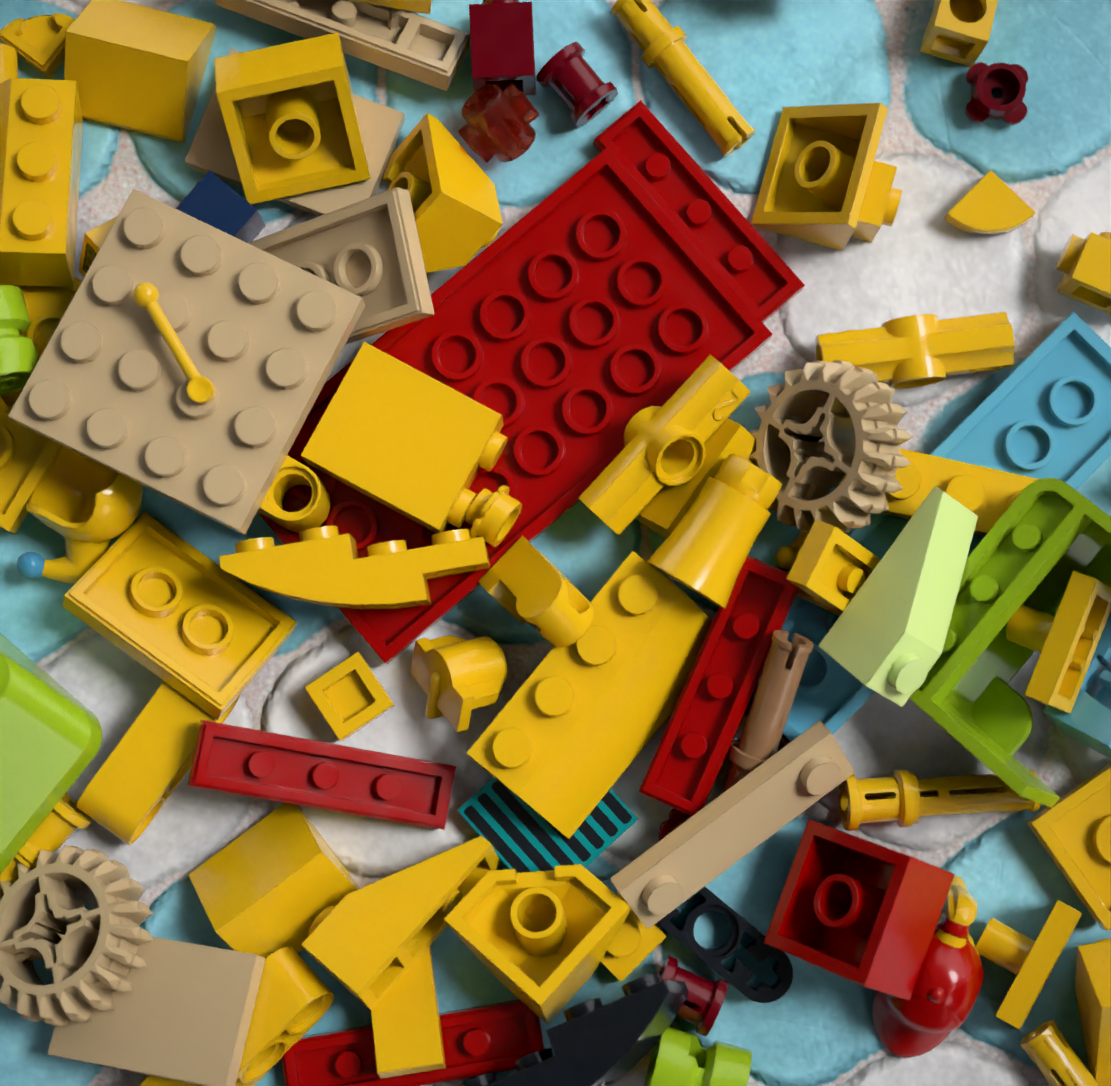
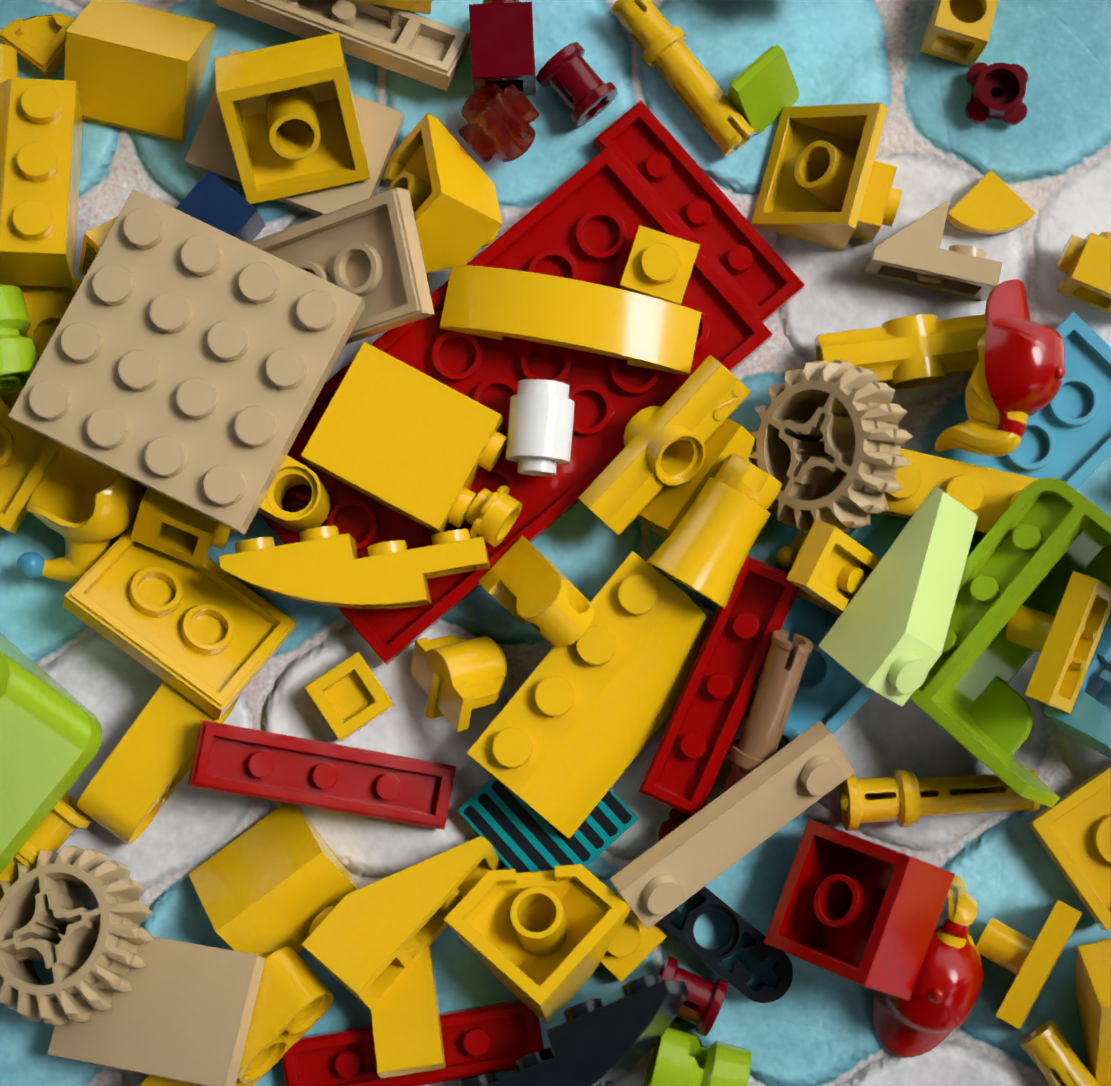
yellow hinge [133,282,216,404] -> none
none -> yellow brick [130,488,233,568]
none -> yellow slope [440,265,702,376]
none -> white brick [506,379,575,476]
none -> yellow plate [619,225,700,305]
none -> lime slope [727,44,799,135]
none -> tan slope [863,201,1003,300]
none -> red hair [935,279,1065,457]

